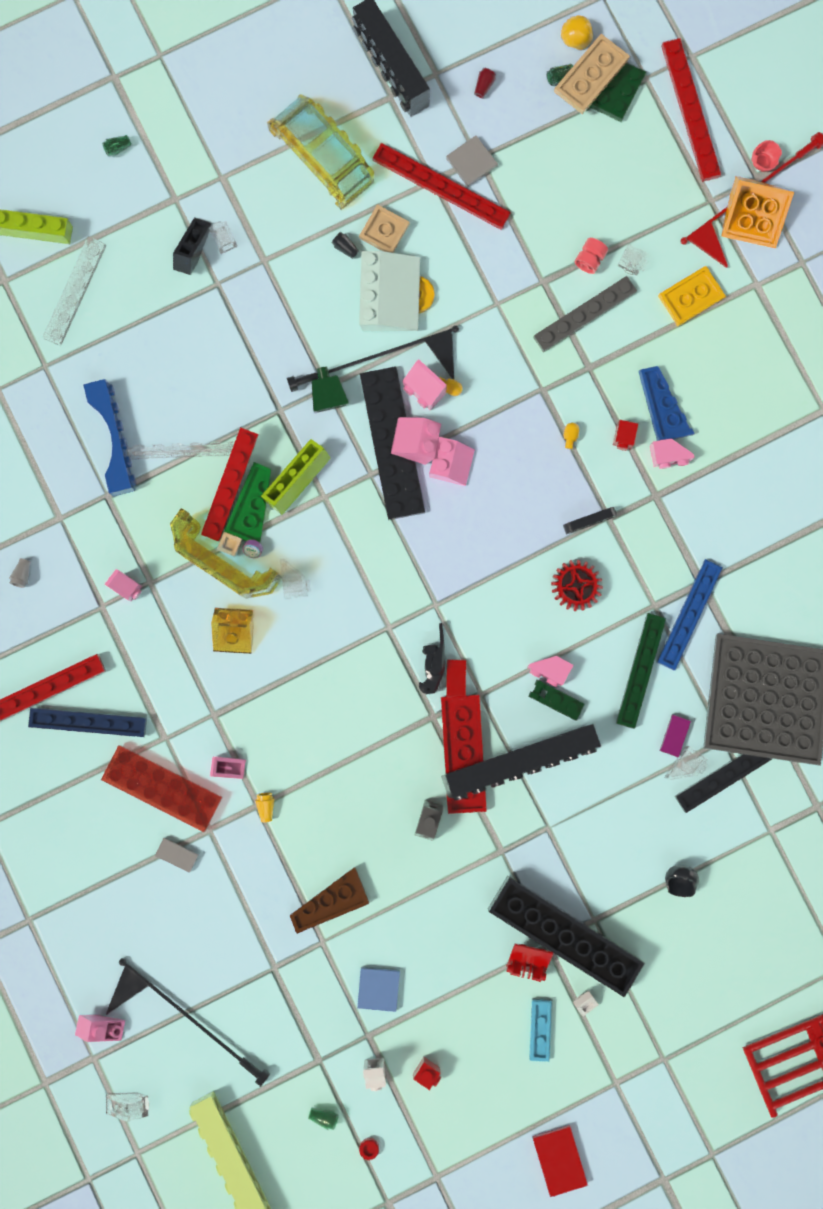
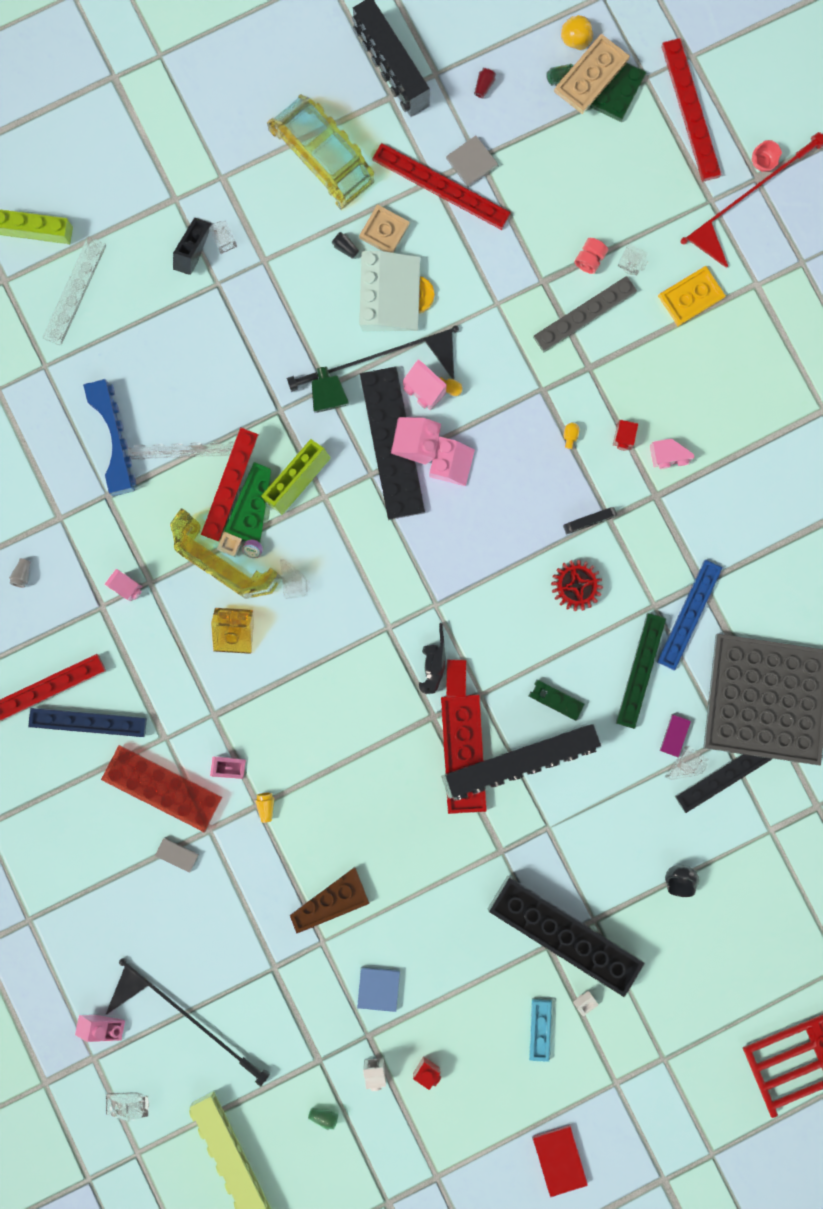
clear green cone [102,135,131,157] -> none
red tile [359,1138,379,1160] -> none
dark grey torso [414,800,443,841] -> none
red hinge [506,943,553,982] -> none
bright pink slope [527,656,573,687] -> none
blue wing [638,366,695,441] -> none
light orange slope [721,176,794,248] -> none

